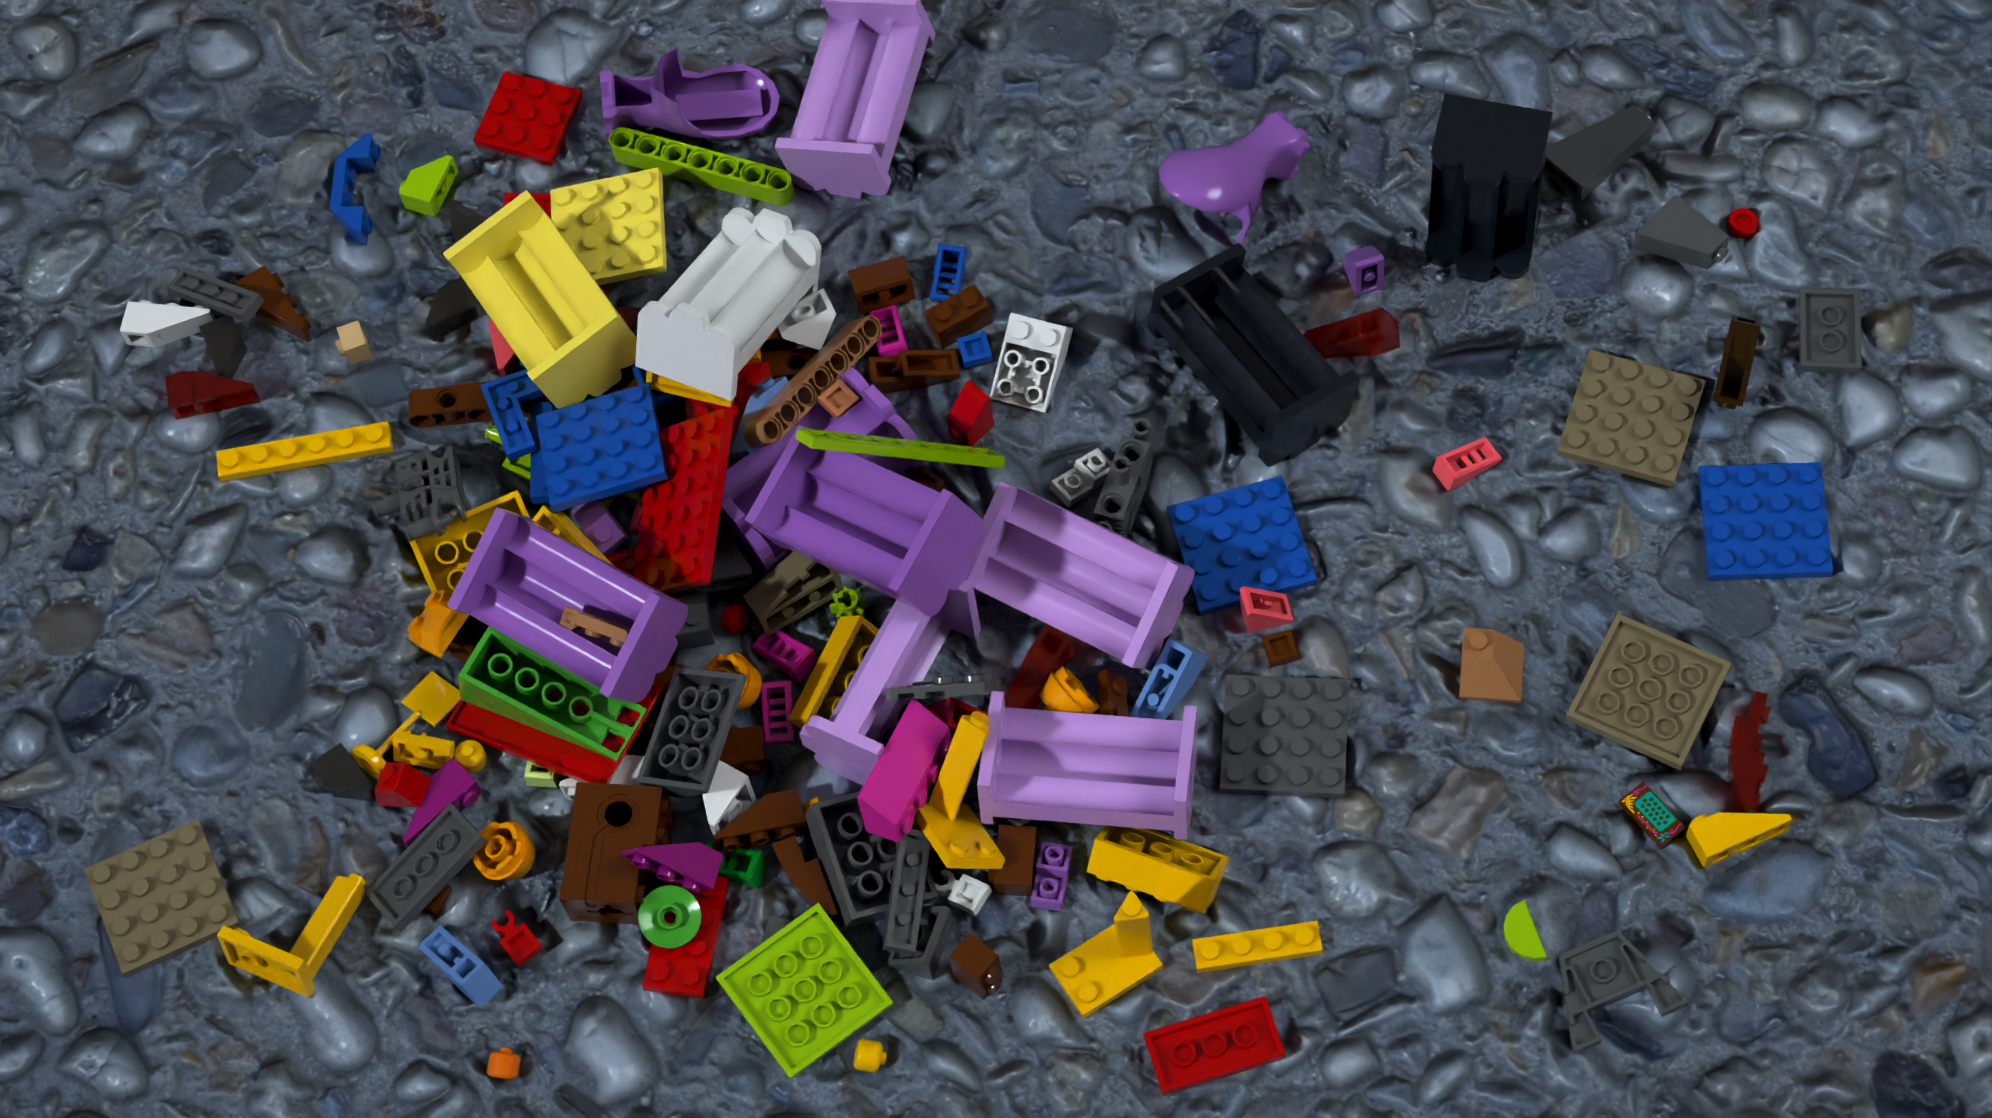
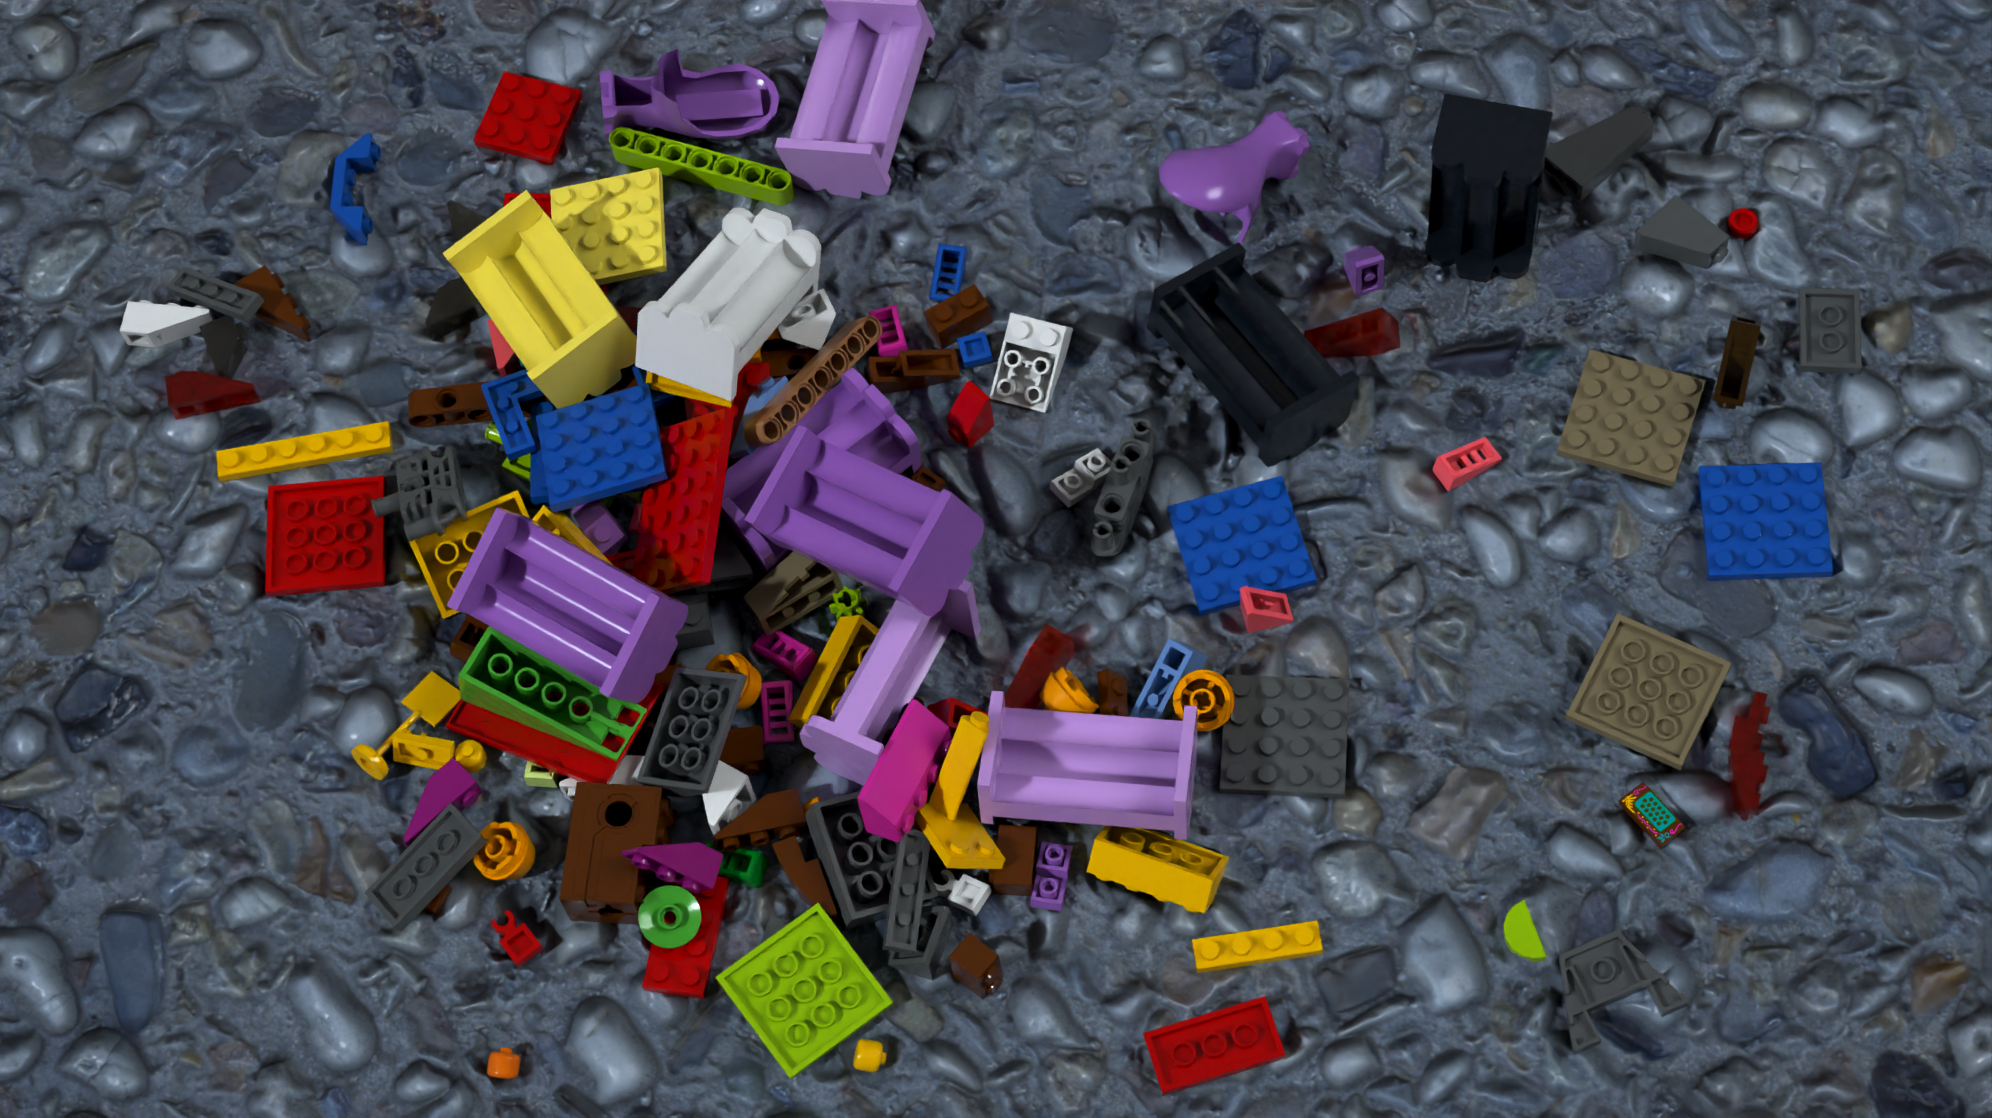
dark tan plate [84,819,241,978] -> none
yellow piece [217,873,366,998] -> none
clear smoke slope [310,743,376,802] -> none
tan plate [335,320,373,365] -> none
red slope [375,762,431,807] -> none
lime slope [399,155,458,217] -> none
light orange slope [407,590,469,658] -> none
medium blue slope [417,925,503,1008] -> none
medium nougat hinge [559,606,631,647] -> none
red plate [721,604,748,635] -> none
lime tile [795,428,1006,469] -> none
nougat plate [817,379,860,420] -> none
reddish brown brick [848,255,916,314] -> none
dark grey wing [886,673,1001,701] -> none
lavender piece [964,481,1195,669] -> none
yellow piece [1049,891,1163,1019] -> none
reddish brown tile [1261,629,1300,668] -> none
medium nougat slope [1459,628,1524,703] -> none
yellow slope [1686,812,1793,868] -> none
none -> red plate [265,476,387,597]
none -> light orange cone [1173,670,1234,731]

